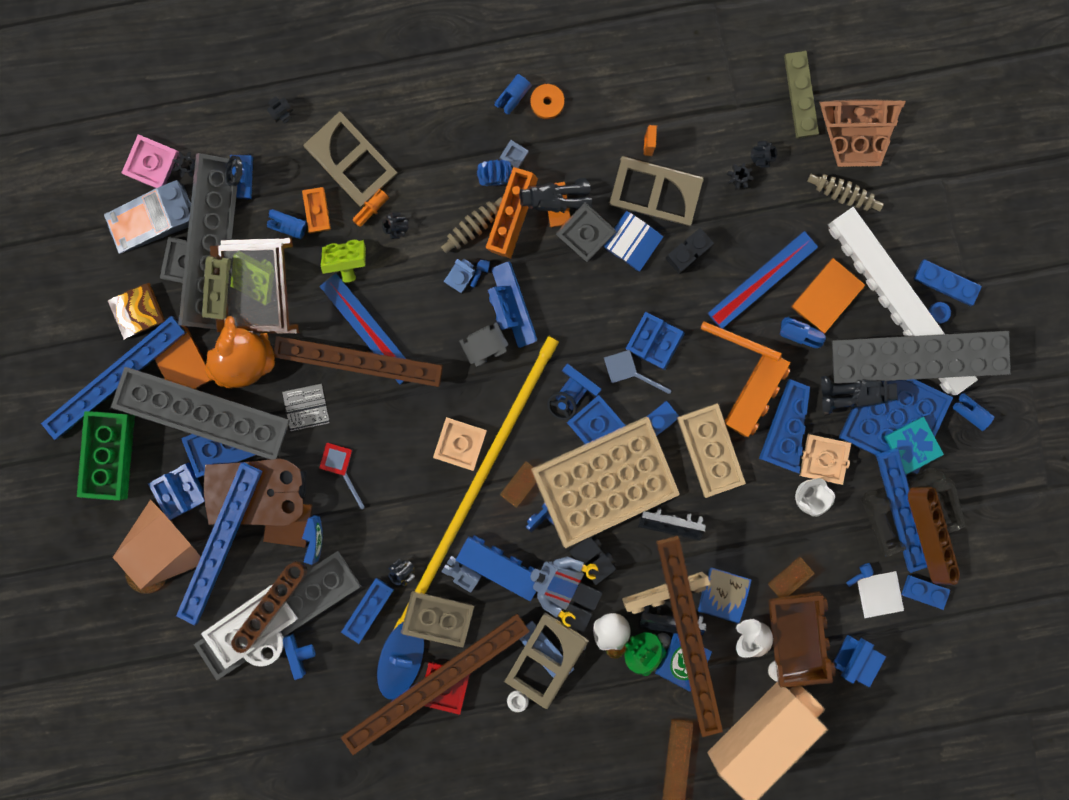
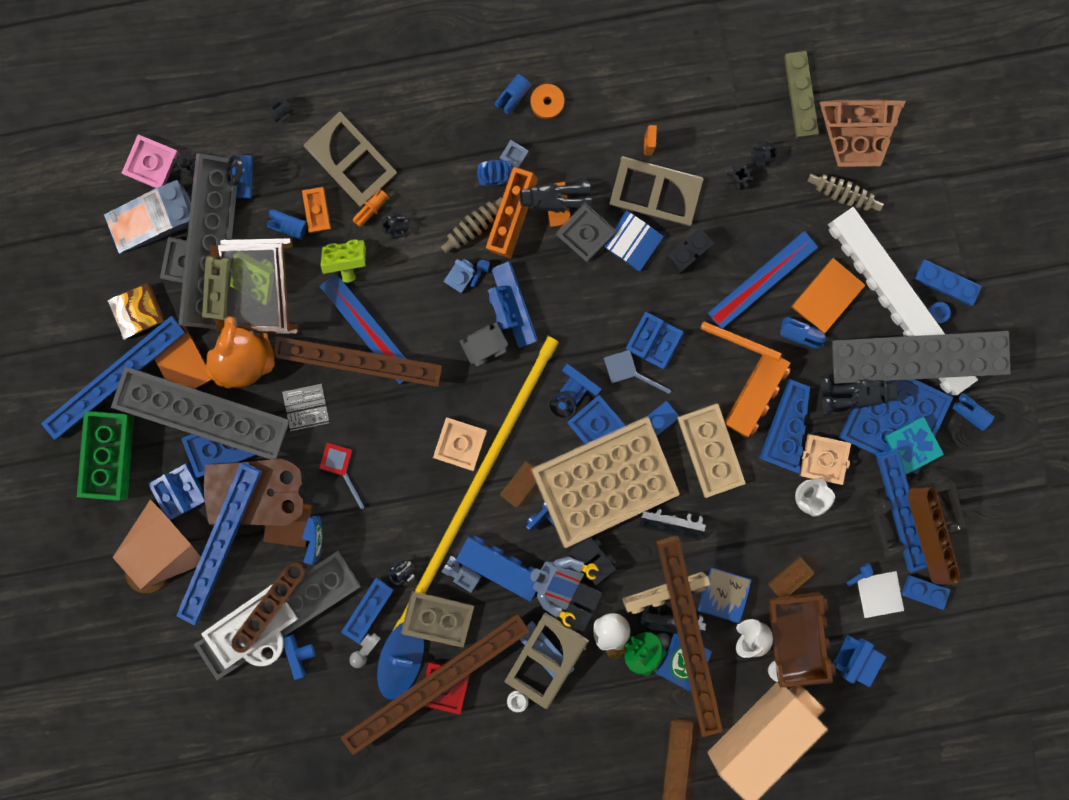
none -> light grey plate [350,634,381,668]

